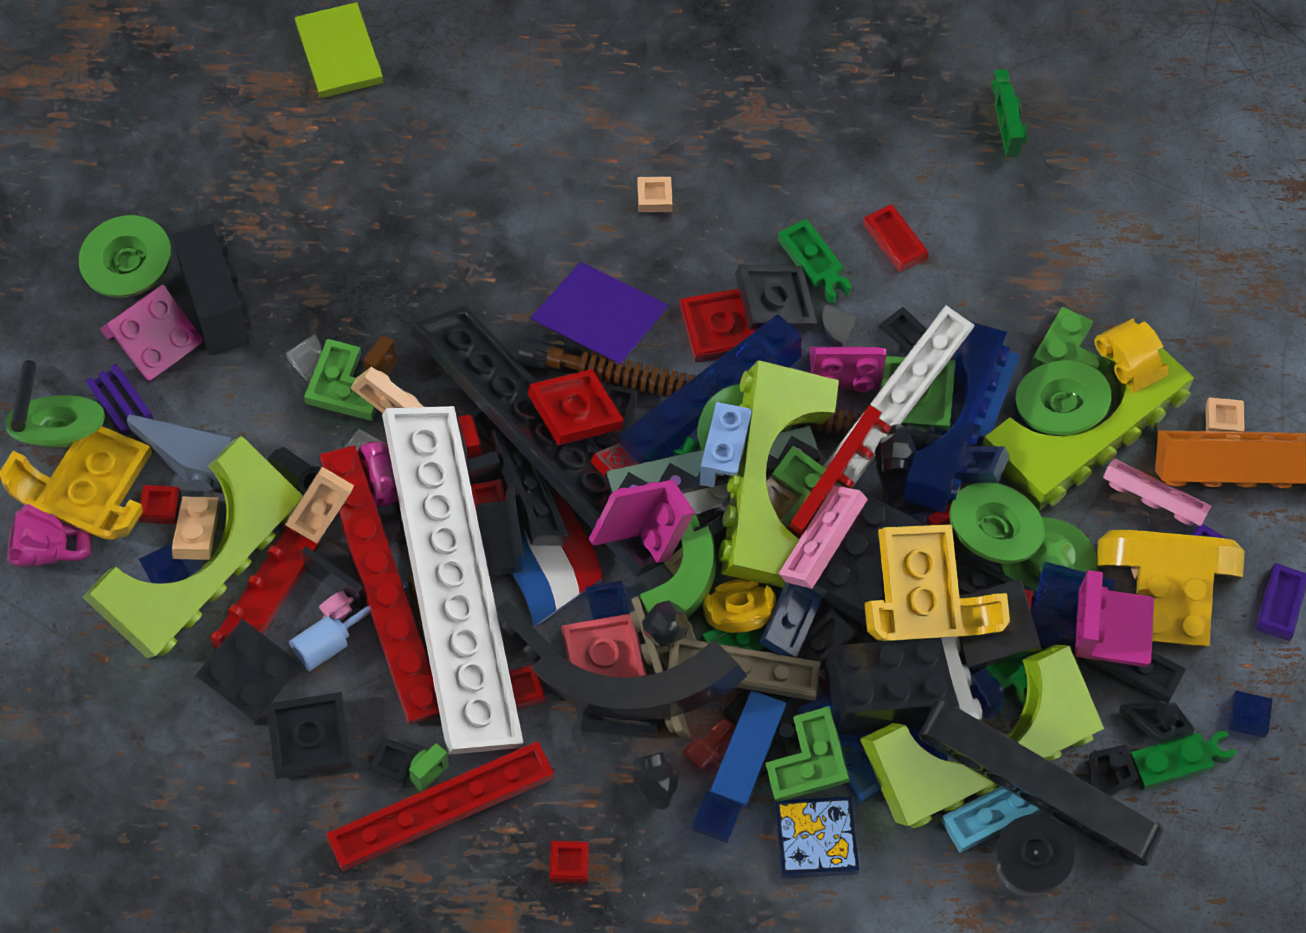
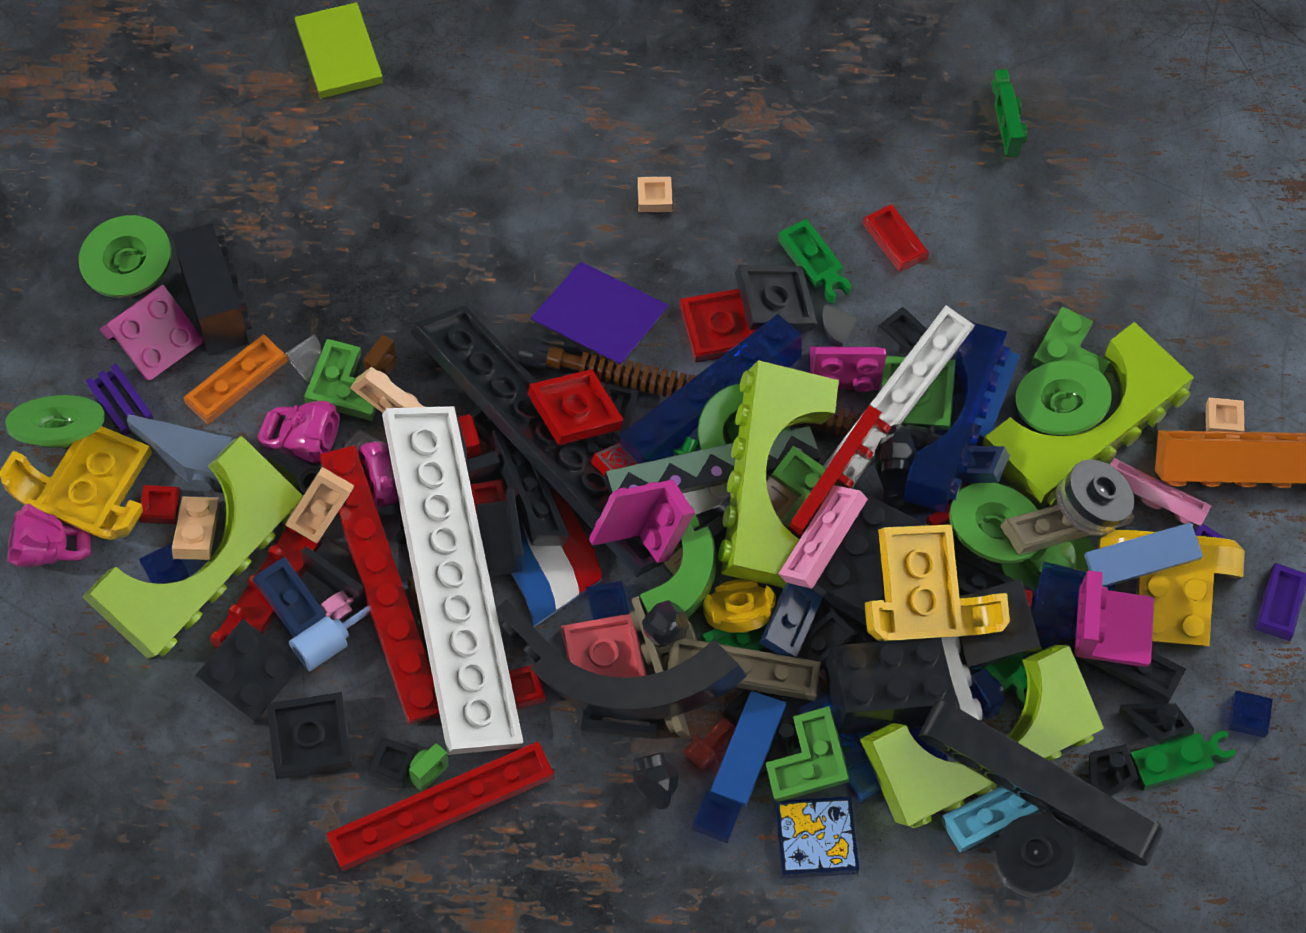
black bar [11,360,37,432] -> none
red tile [549,841,589,883] -> none
light blue bracket [700,402,751,488] -> none
yellow cylinder [1094,318,1169,393] -> none
none -> orange tile [183,334,288,425]
none -> dark blue plate [252,557,326,637]
none -> dark pink piece [257,400,340,465]
none -> dark tan tile [1000,502,1135,555]
none -> piece [1056,459,1134,536]
none -> medium blue tile [1084,522,1203,587]

